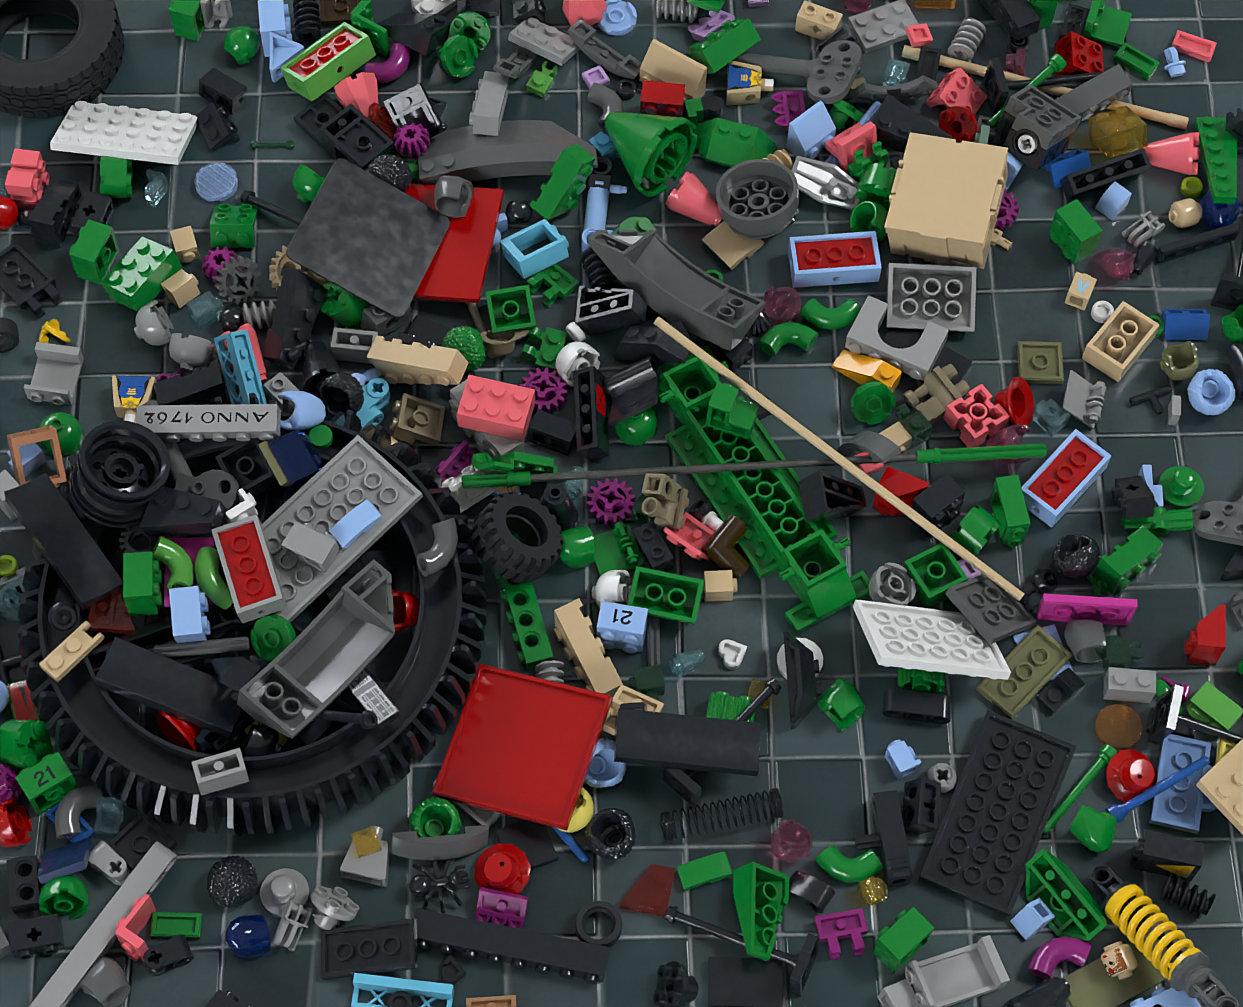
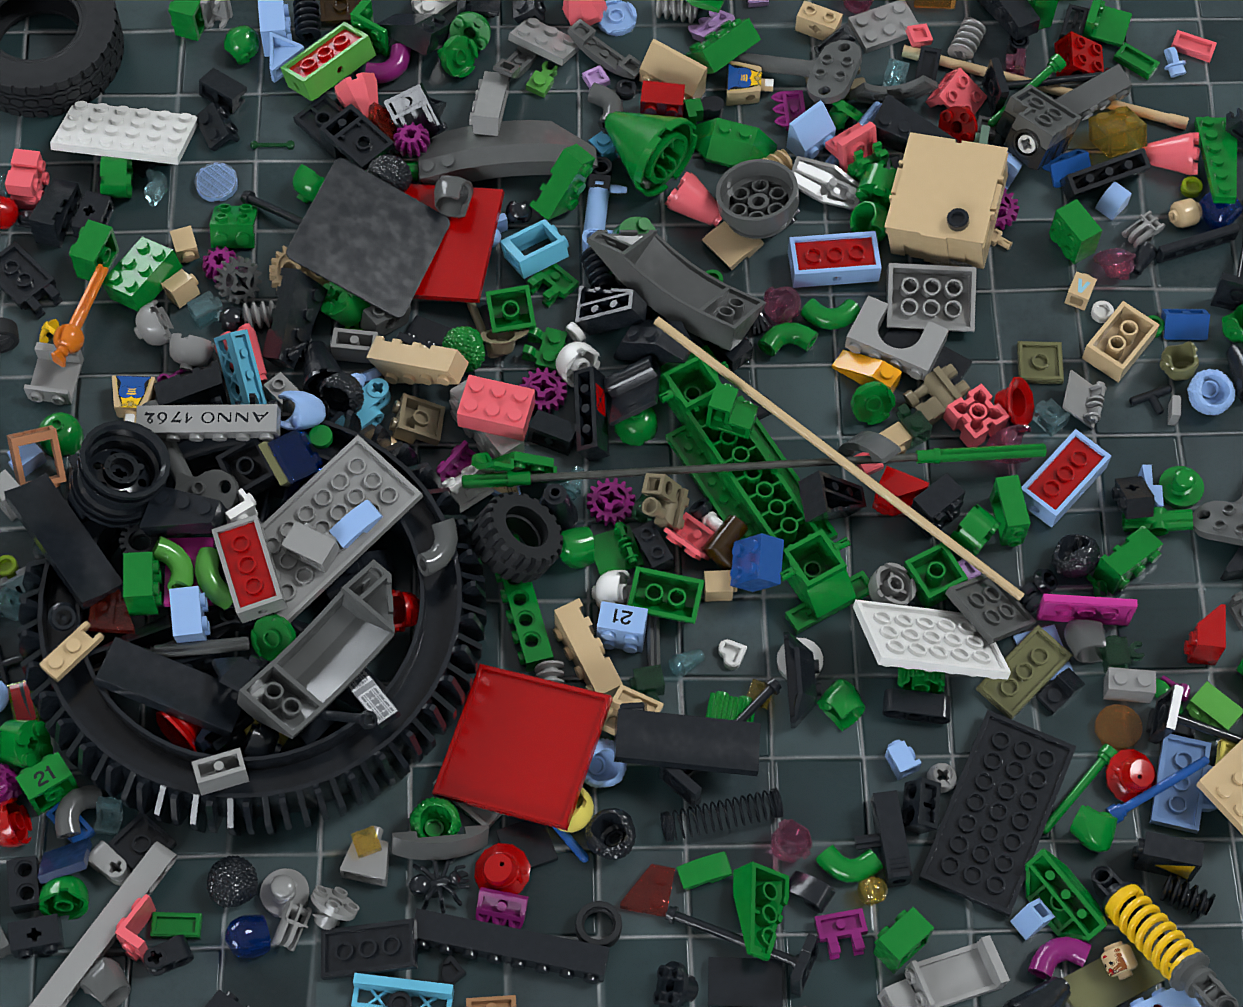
none -> orange piece [51,264,109,367]
none -> blue brick [730,533,784,592]
none -> black tile [947,208,969,231]

